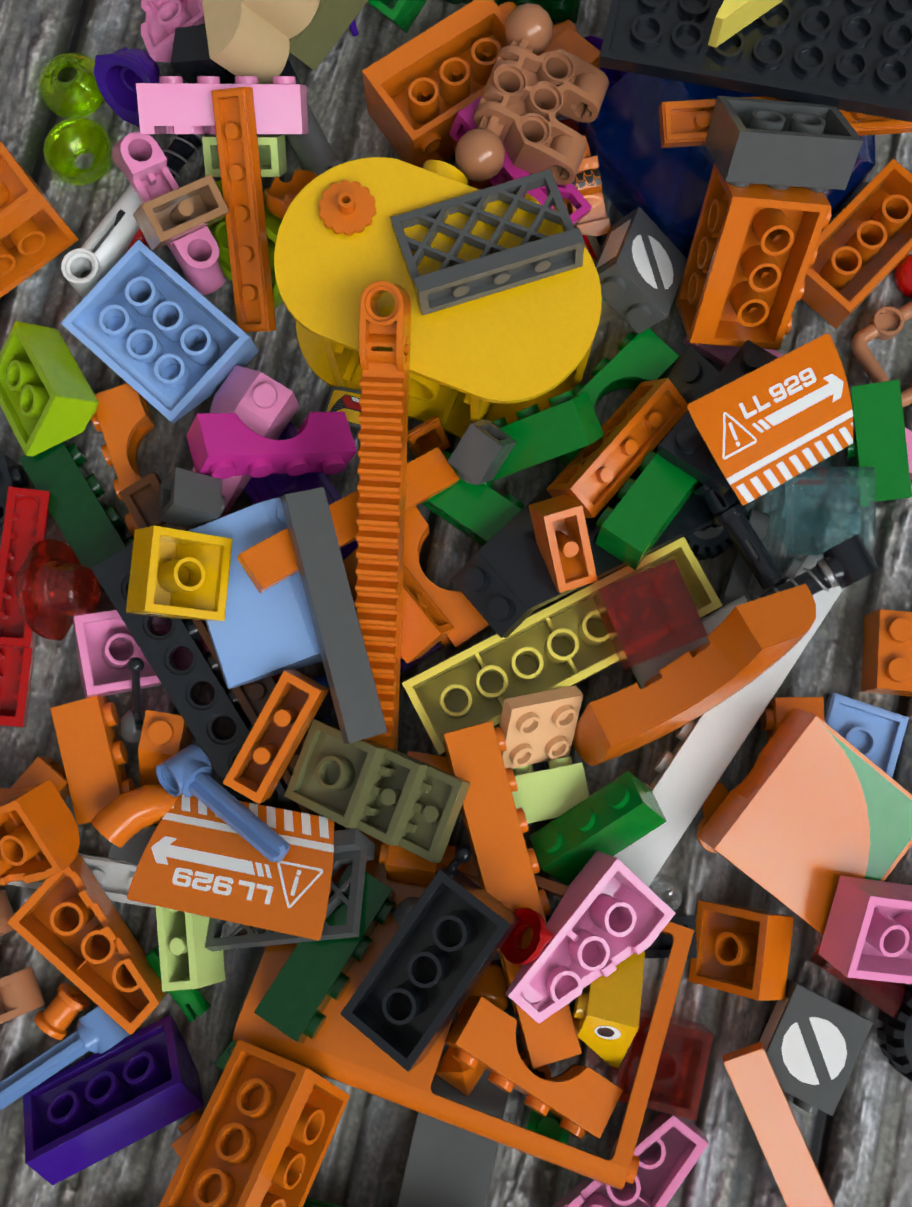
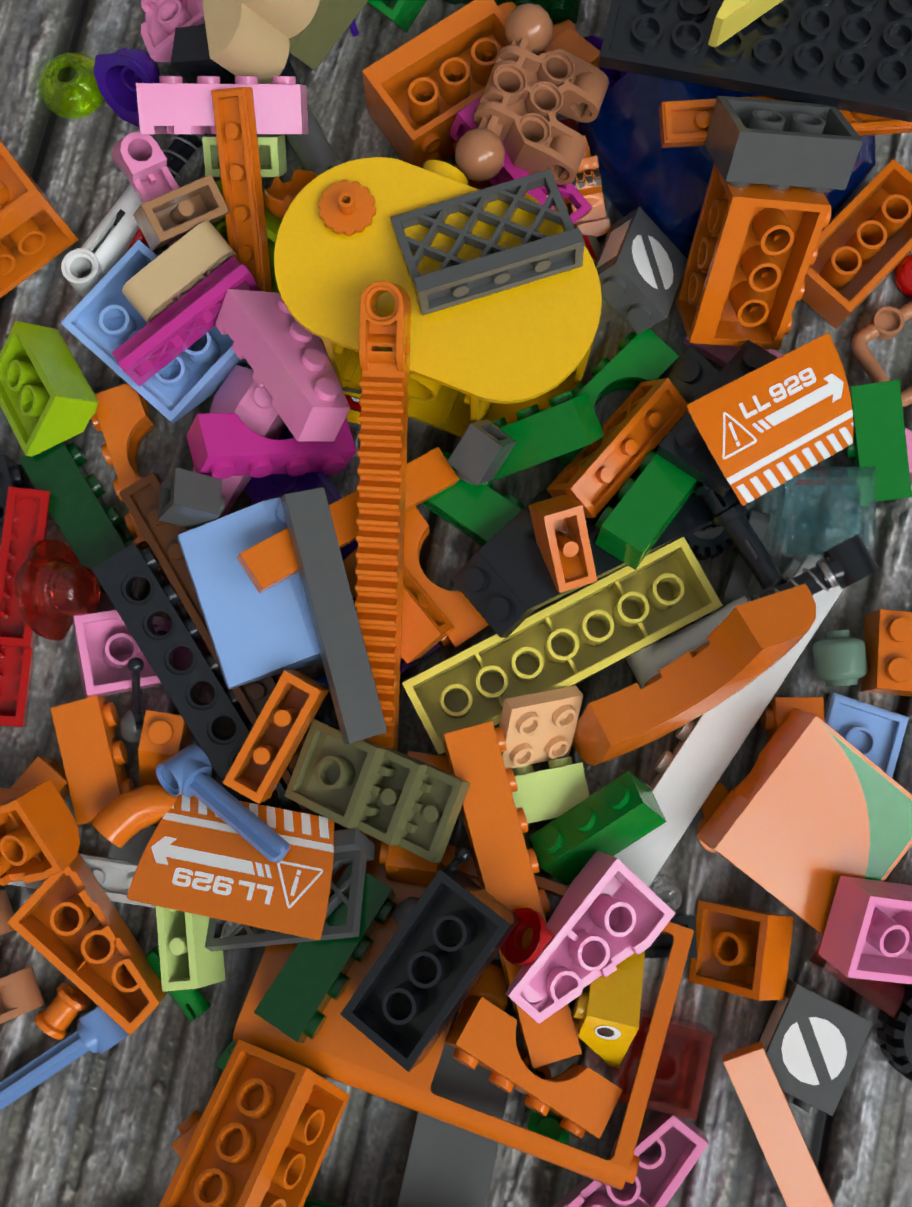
dark purple slope [23,1015,204,1185] -> none
clear neon green piece [43,117,112,185] -> none
yellow slope [126,525,233,621] -> none
orange slope [407,415,451,459] -> none
orange slope [435,1046,485,1096] -> none
clear red brick [593,559,708,671] -> none
none -> dark pink fence [112,256,260,387]
none -> tan beam [122,221,236,323]
none -> bright pink wedge [215,289,350,442]
none -> sand green head [812,630,868,687]

